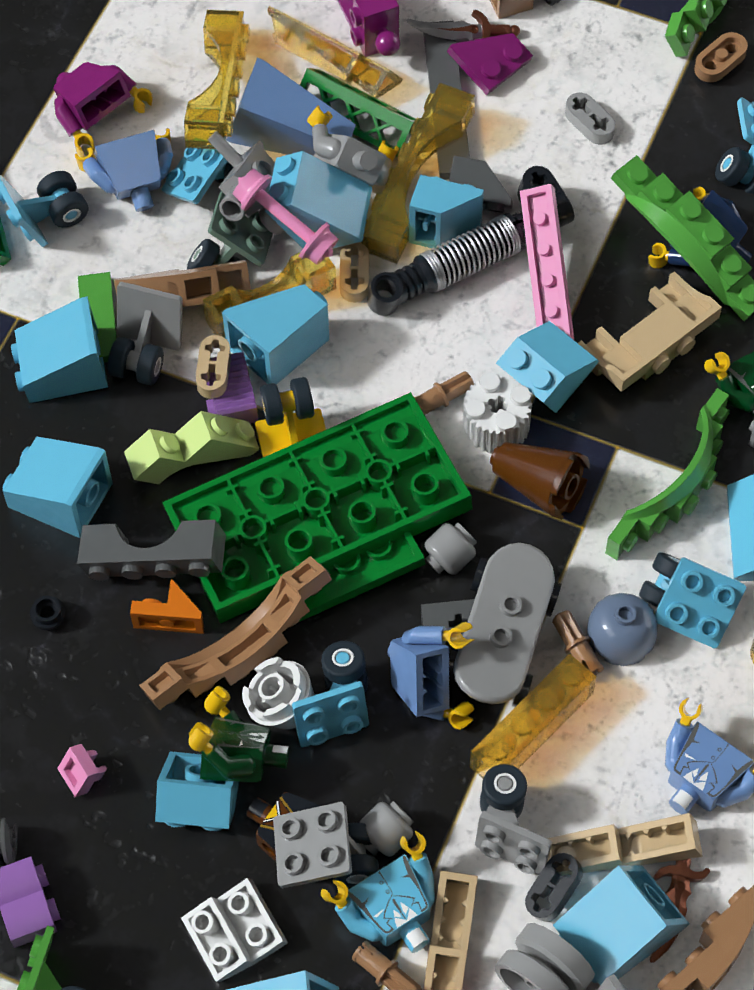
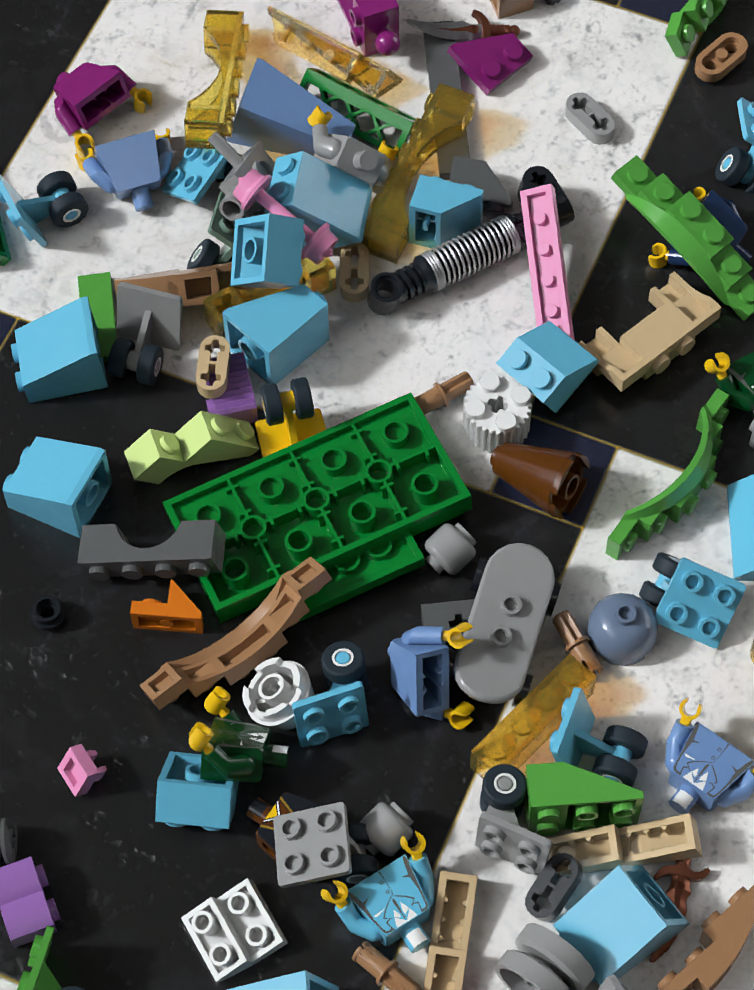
none -> medium azure slope [230,213,305,289]
none -> bright green slope [524,762,644,836]
none -> medium azure plate [549,687,648,787]

